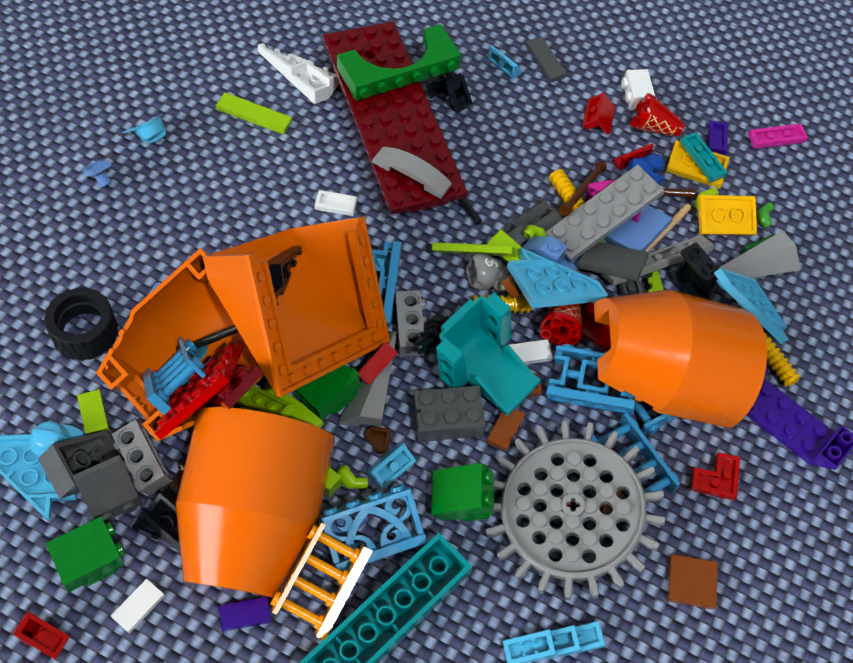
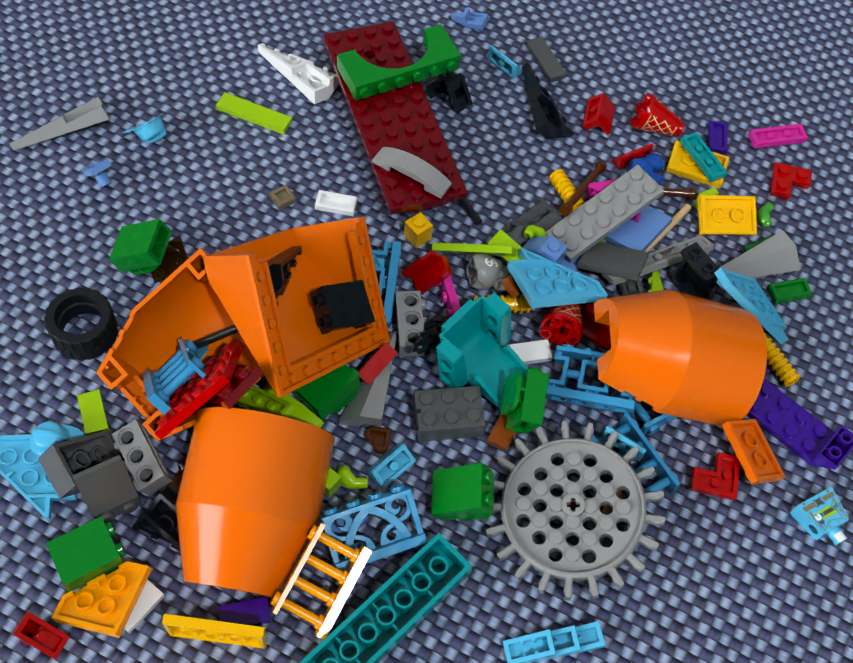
white brick [621,69,655,110] -> none
dark orange tile [667,554,718,610] -> none
none -> light grey wedge [9,96,110,150]
none -> light orange plate [51,561,152,638]
none -> green brick [109,219,173,275]
none -> dark brown hinge [151,235,188,284]
none -> yellow tile [162,614,268,649]
none -> dark tan tile [269,185,296,211]
none -> black panel [310,280,375,335]
none -> red panel [401,251,452,295]
none -> yellow brick [404,212,433,248]
none -> dark pink plate [437,276,461,318]
none -> medium blue slope [451,7,489,31]
none -> green brick [500,367,549,435]
none -> black wedge [522,62,575,139]
none -> medium azure slope [601,425,647,461]
none -> orange plate [722,419,786,485]
none -> green tile [766,278,813,305]
none -> red plate [770,162,812,199]
none -> medium azure torso [790,487,849,546]

